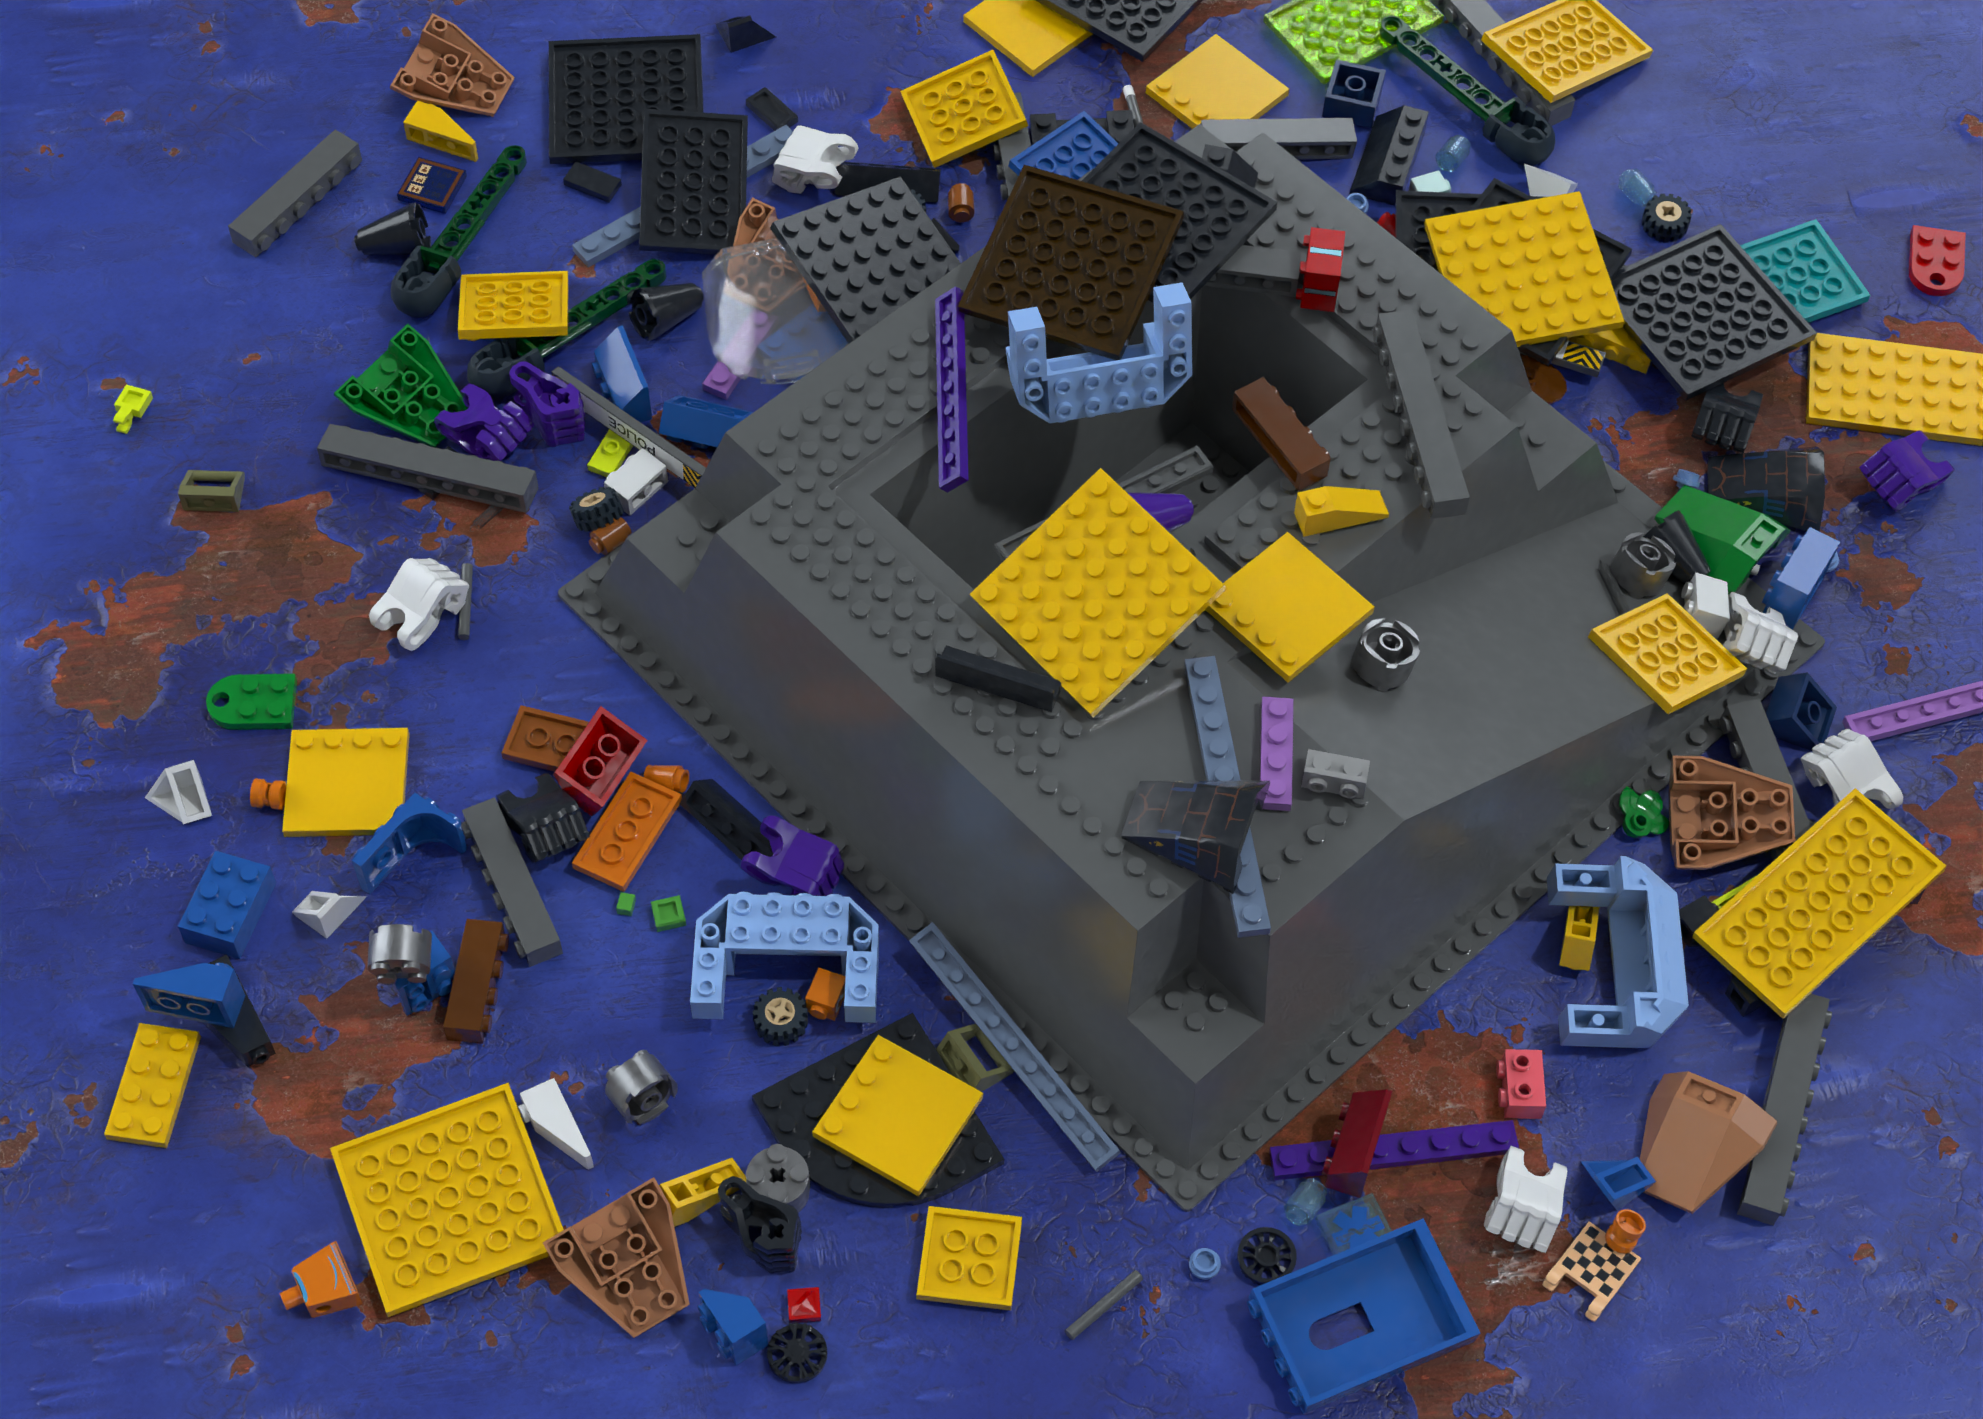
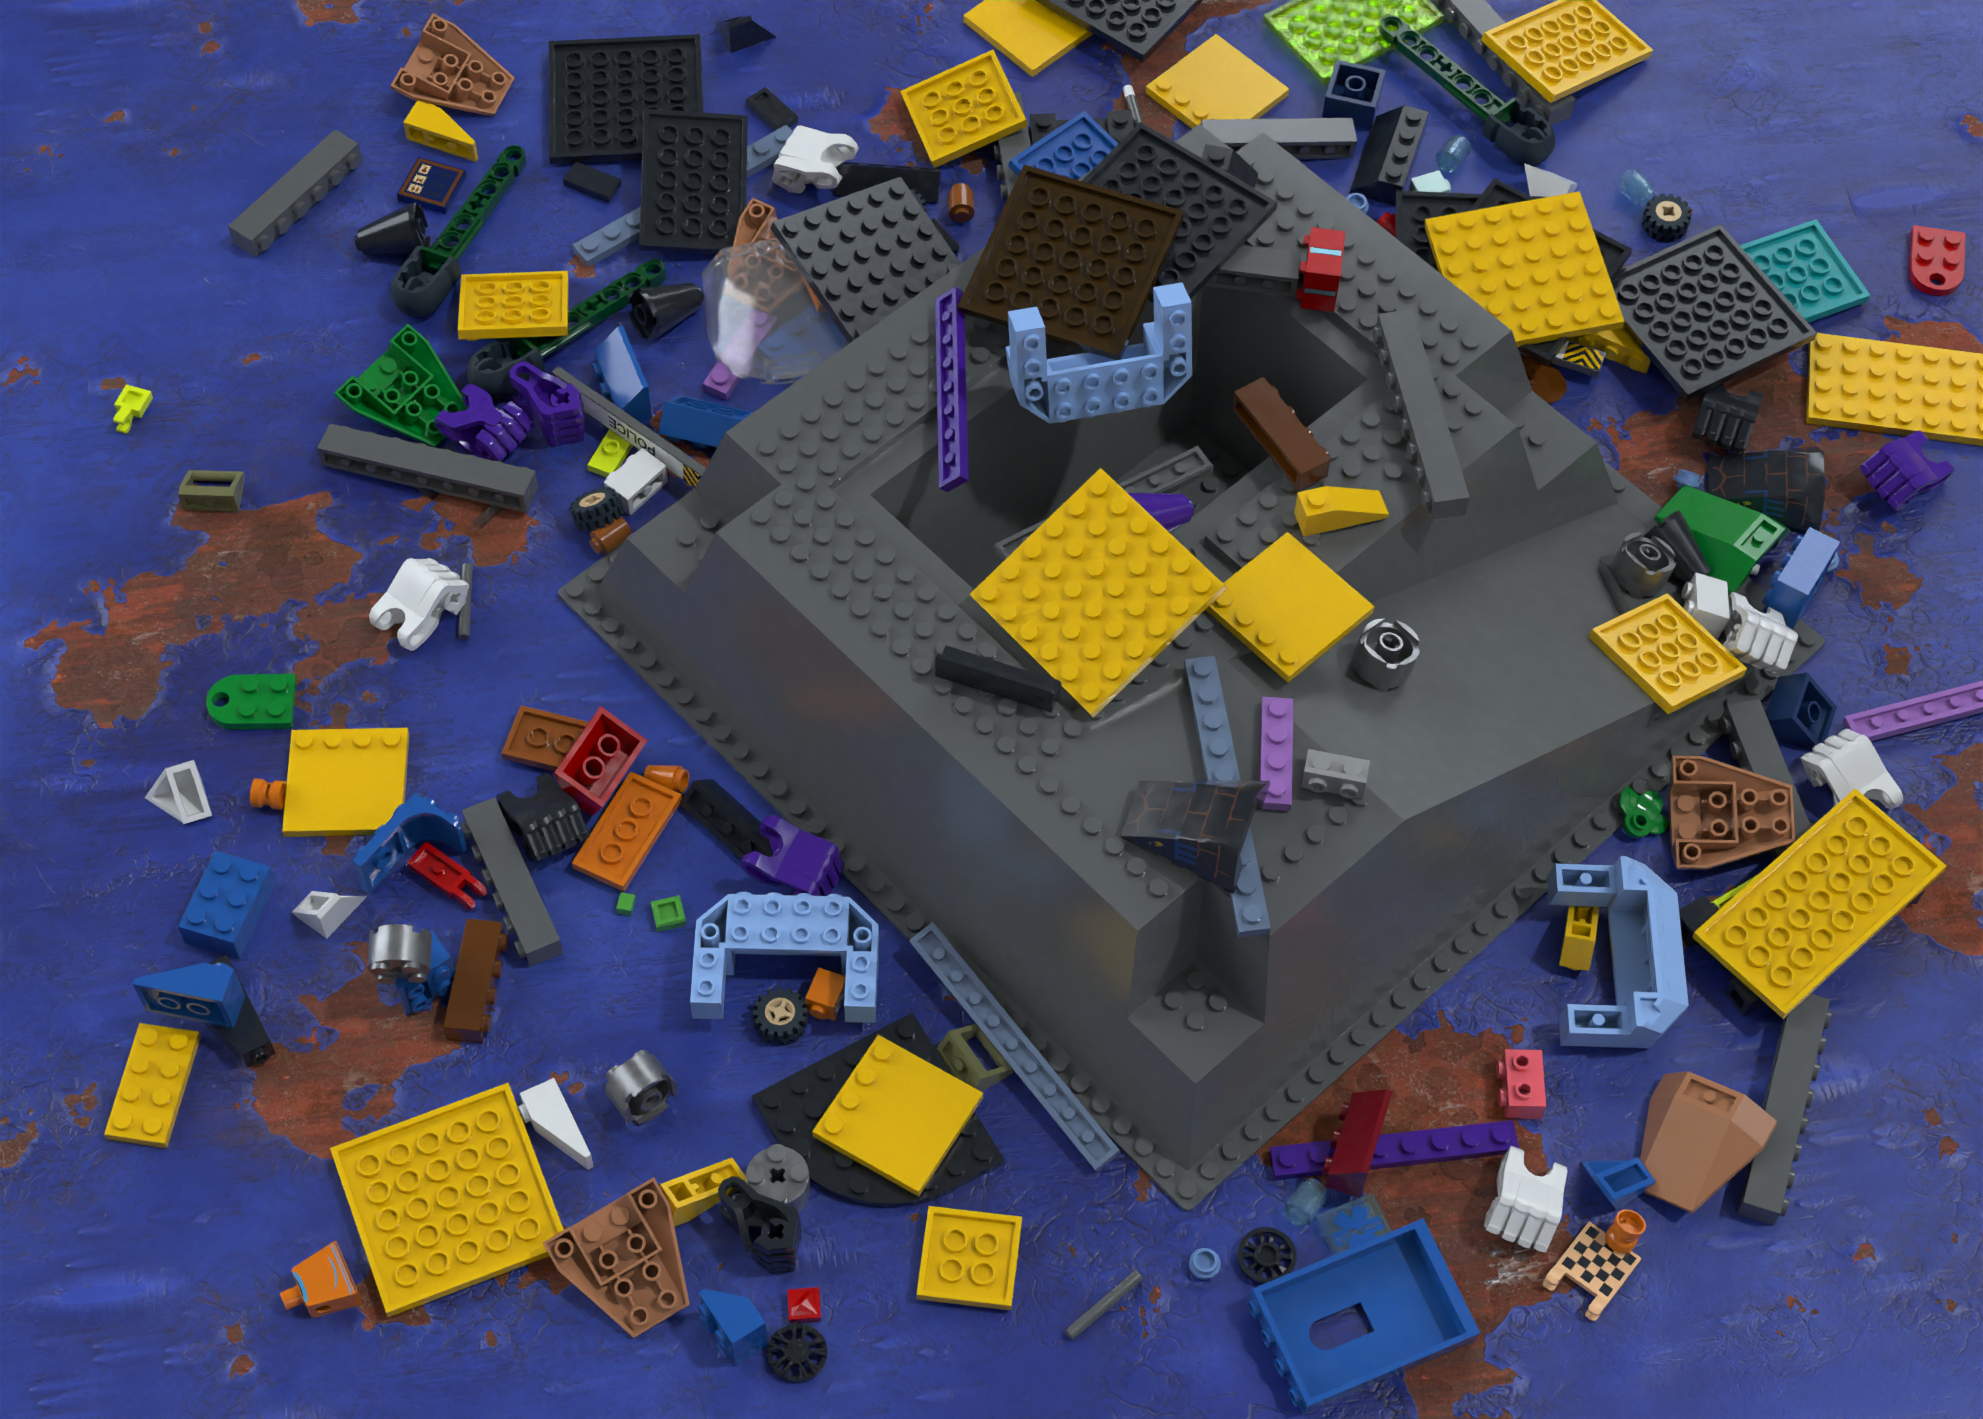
none -> red hinge [406,842,488,910]

